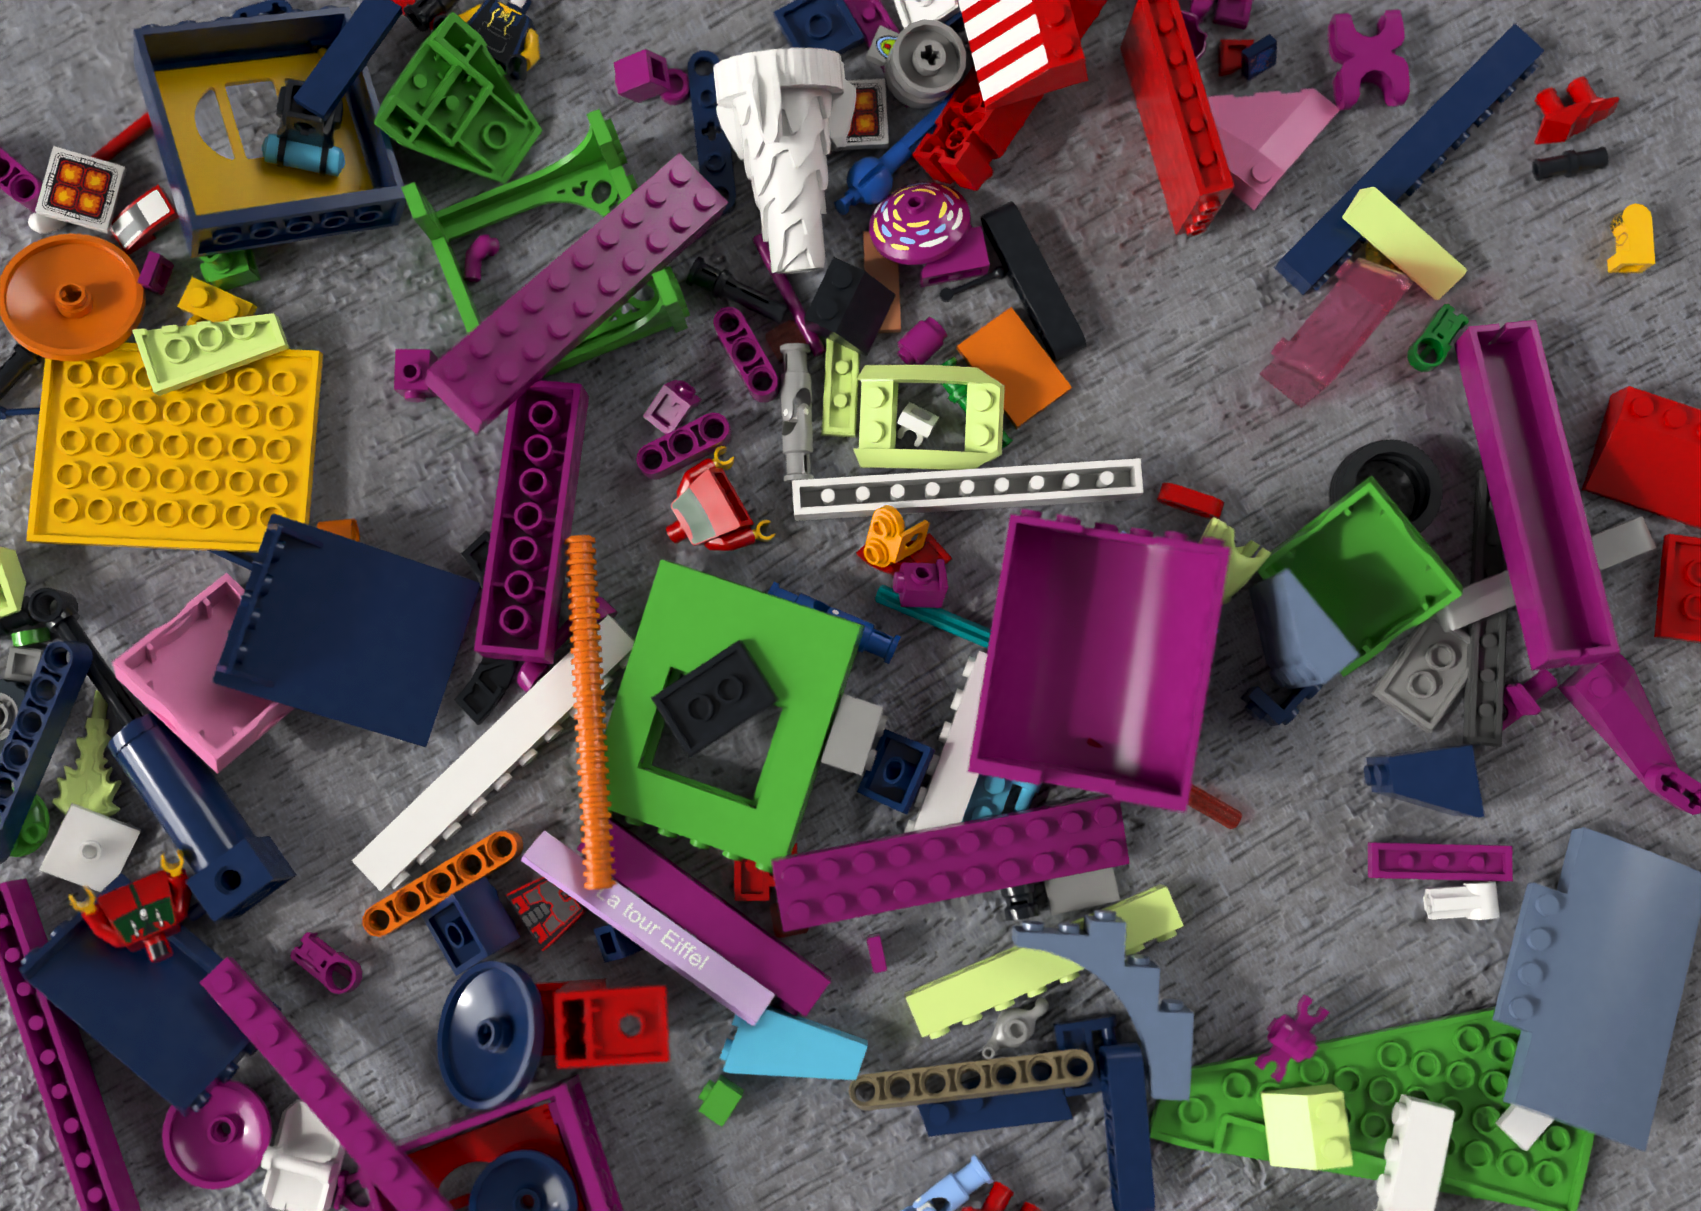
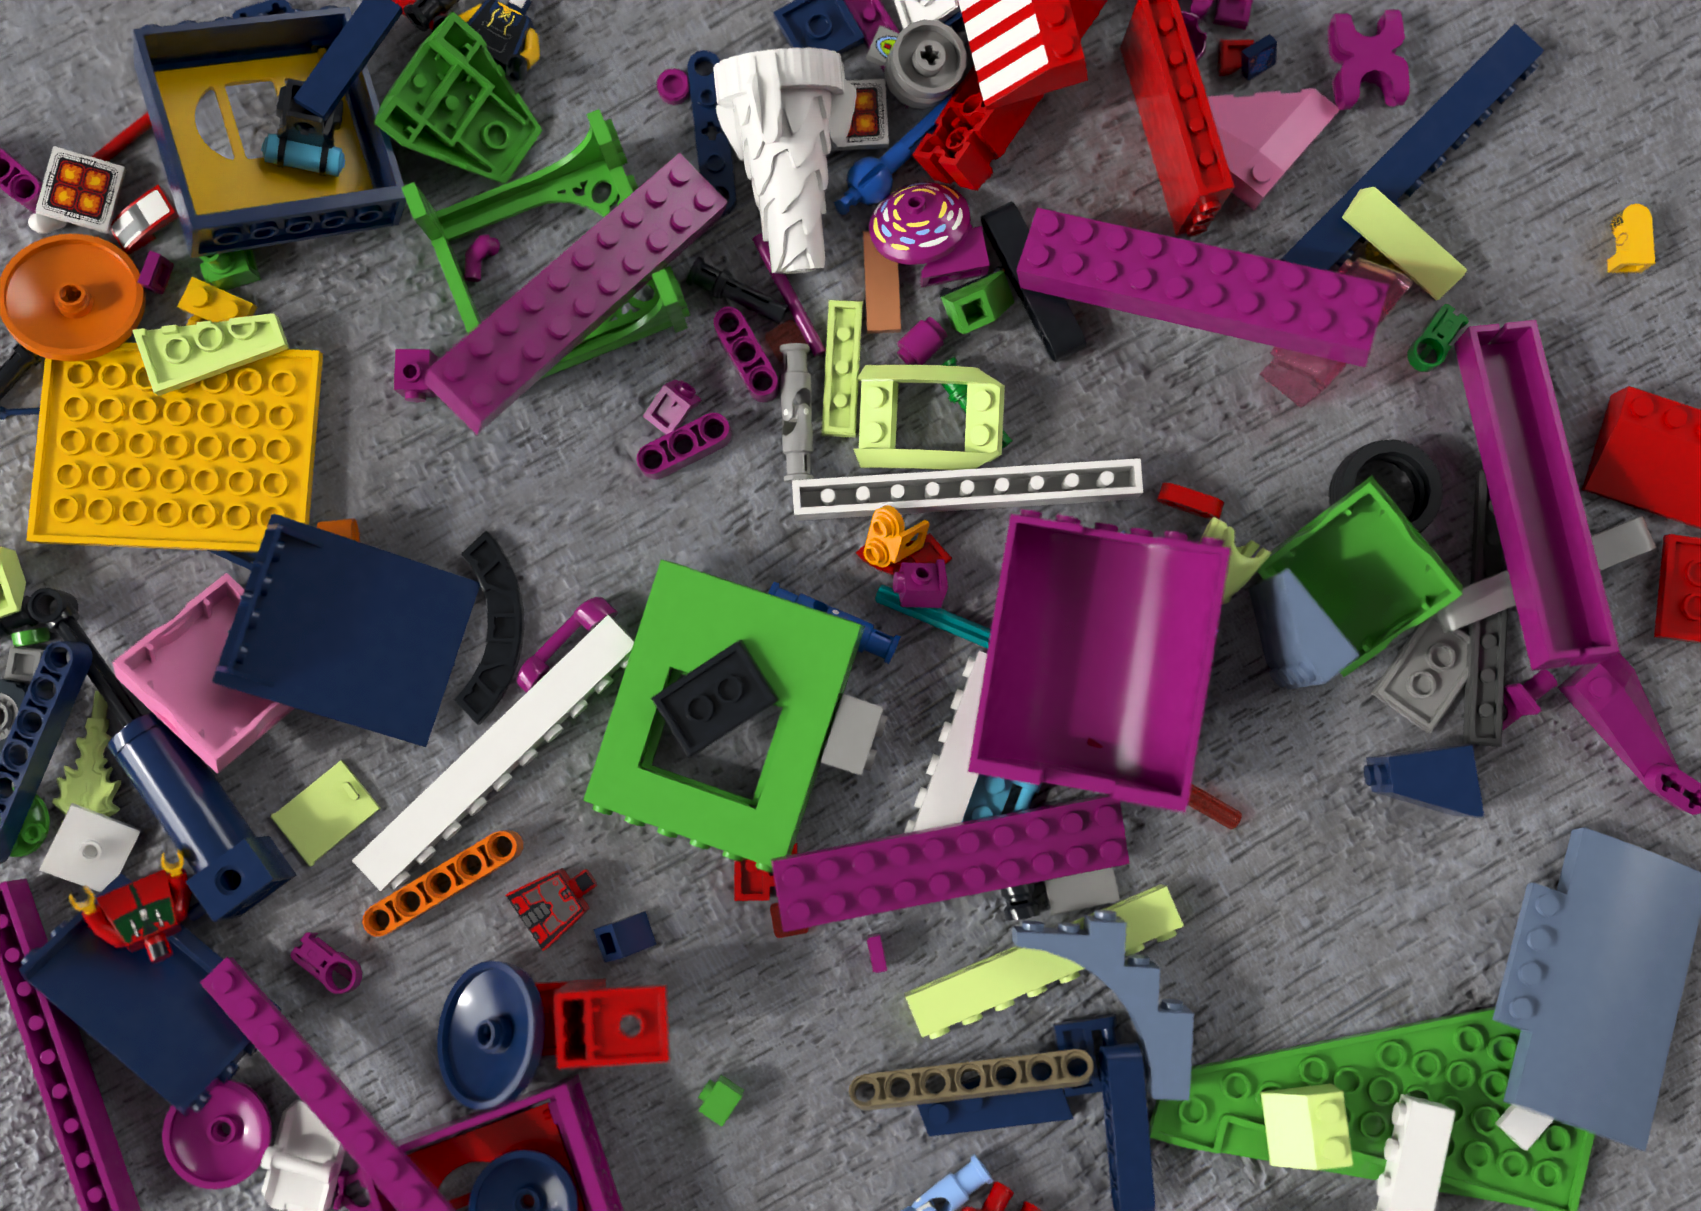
dark blue slope [422,876,521,976] -> none
magenta brick [474,380,589,664] -> none
lavender tile [521,830,775,1027] -> none
orange piece [564,535,616,890] -> none
magenta brick [577,818,831,1017] -> none
magenta brick [614,49,671,103] -> none
torso [666,446,775,551] -> none
medium azure slope [720,1005,868,1080] -> none
black slope [804,257,896,357] -> none
dark blue slope [857,728,935,815] -> none
white tile [897,402,940,447] -> none
orange tile [956,307,1072,429] -> none
light grey piece [982,998,1050,1059] -> none
dark blue bracket [1241,684,1323,726] -> none
magenta pin [1254,994,1330,1083] -> none
magenta plate [1368,842,1513,881] -> none
white piece [1423,881,1500,920] -> none
black pin [1532,147,1609,181] -> none
red connector [1534,76,1620,145] -> none
none -> yellowish green container [270,760,381,867]
none -> bright green slope [941,270,1015,334]
none -> magenta brick [1017,208,1389,367]

